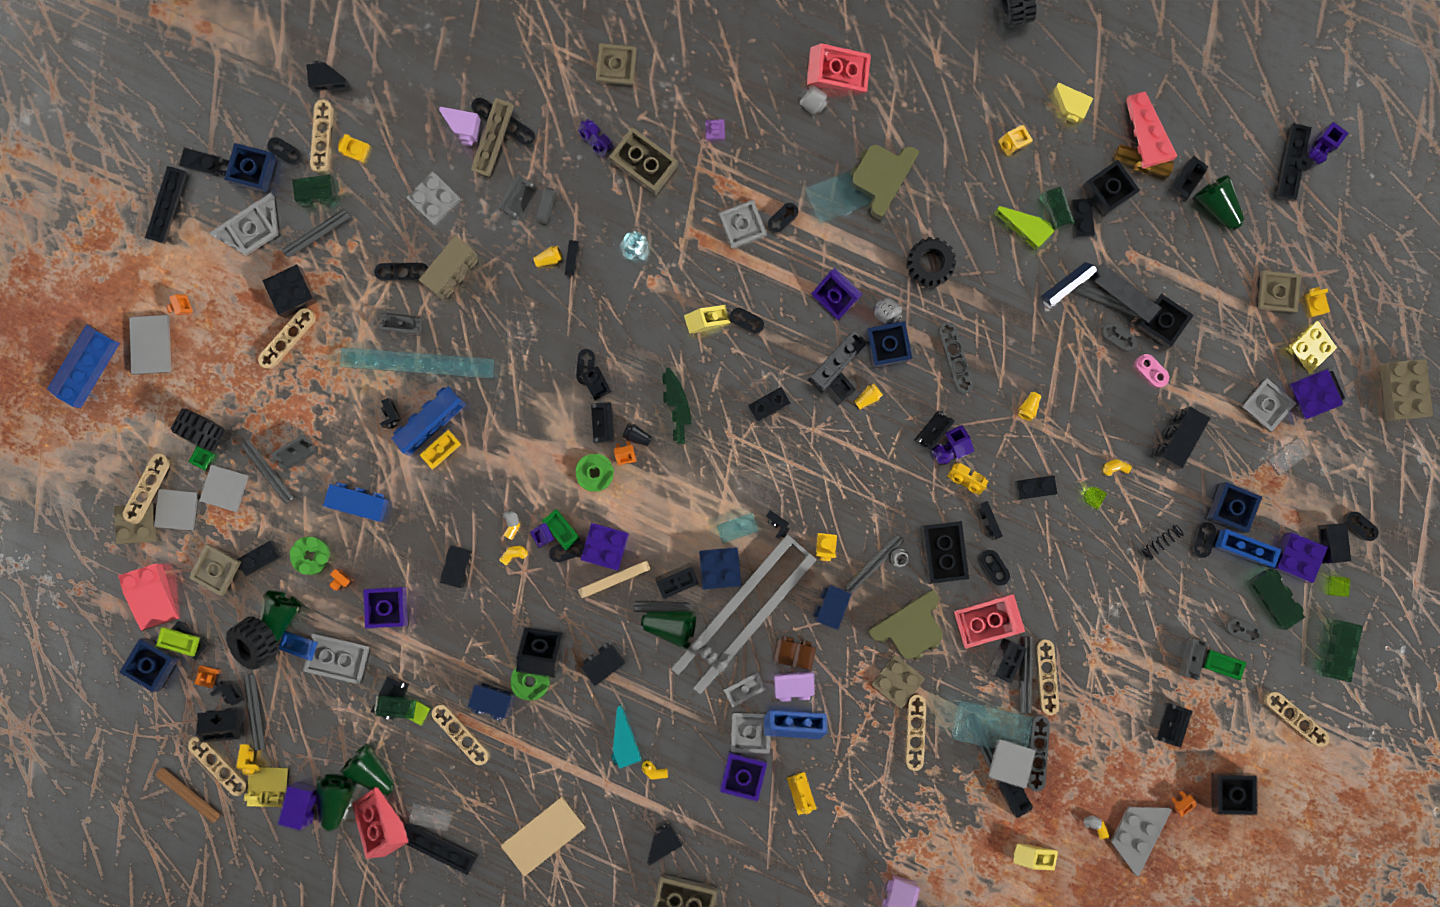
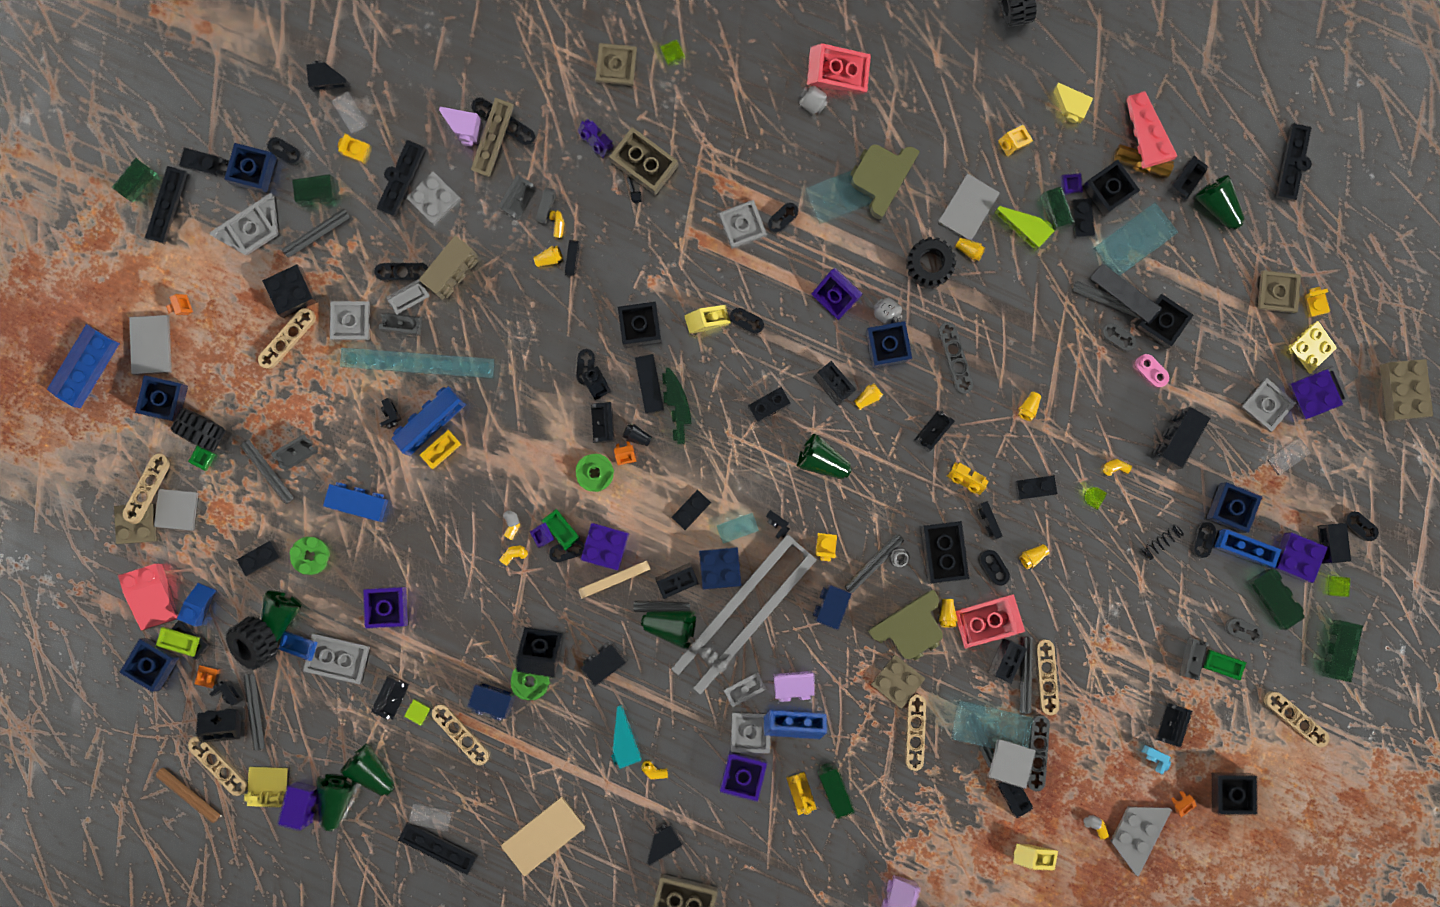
dark tan plate [189,544,241,596] -> none
light grey tile [199,465,249,512] -> none
yellow bracket [237,744,260,775] -> none
tan beam [310,100,333,174] -> none
orange tile [329,569,353,591] -> none
coral slope [352,788,408,859] -> none
clear green plate [374,695,416,719] -> none
black hinge [439,545,471,588] -> none
clear light blue head [620,230,648,260] -> none
medium lavender tile [705,119,725,140] -> none
reddish brown brick [773,636,816,670] -> none
black tile [808,330,868,393] -> none
dark purple brick [932,425,974,464] -> none
dark blue tile [1041,262,1097,305] -> none
dark purple brick [1308,122,1348,165] -> none
none -> clear green brick [112,157,156,203]
none -> dark blue brick [135,375,188,422]
none -> blue slope [177,583,216,626]
none -> light grey plate [330,301,370,340]
none -> clear plate [332,92,368,135]
none -> black hinge [376,140,425,217]
none -> light grey tile [386,279,430,315]
none -> yellow arm [549,210,564,238]
none -> black brick [618,301,662,347]
none -> black hand [627,177,642,203]
none -> black tile [635,354,664,414]
none -> clear neon green tile [660,39,685,65]
none -> black plate [671,489,711,531]
none -> dark green cone [796,433,852,480]
none -> dark green window [817,762,855,819]
none -> light grey tile [938,173,1000,240]
none -> yellow cone [939,599,958,628]
none -> yellow cone [955,238,985,261]
none -> yellow cone [1019,544,1049,569]
none -> dark purple tile [1061,173,1083,195]
none -> clear light blue tile [1094,203,1178,276]
none -> medium azure bracket [1142,745,1171,775]

